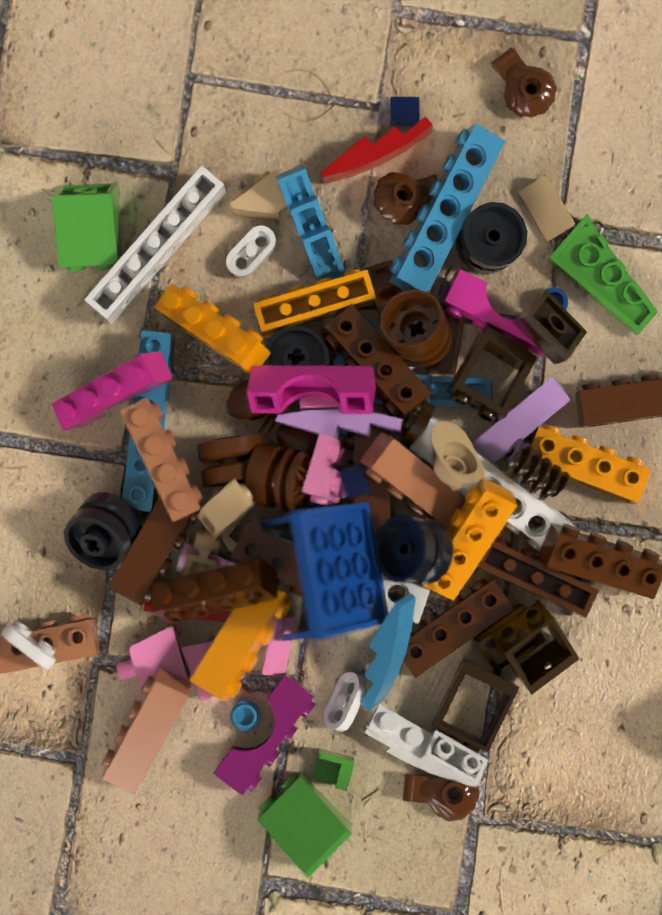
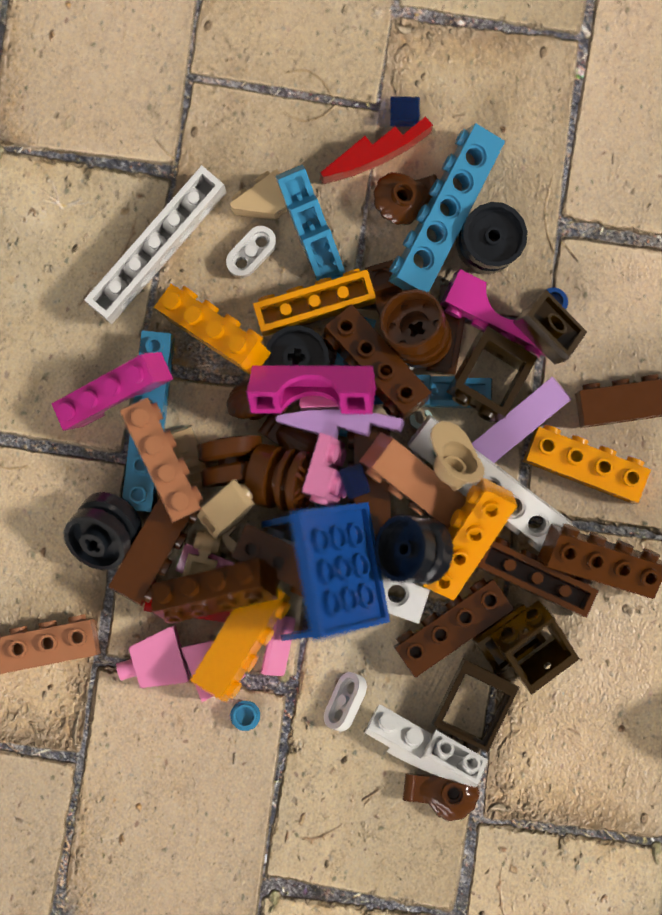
white plate [1,621,57,670] -> none
bright green slope [51,183,121,271] -> none
nougat brick [101,668,191,794] -> none
magenta arch [213,673,315,795] -> none
bright green slope [257,772,352,878] -> none
bright green panel [313,749,355,791] -> none
dark azure slope [360,593,415,711] -> none
dark brown plate [399,401,435,448] -> none
reddish brown animal [491,47,557,118] -> none
dark brown piece [501,438,569,501] -> none
tan slope [518,174,575,243] -> none
bright green wing [548,214,658,336] -> none
none -> tan slope [171,425,207,489]

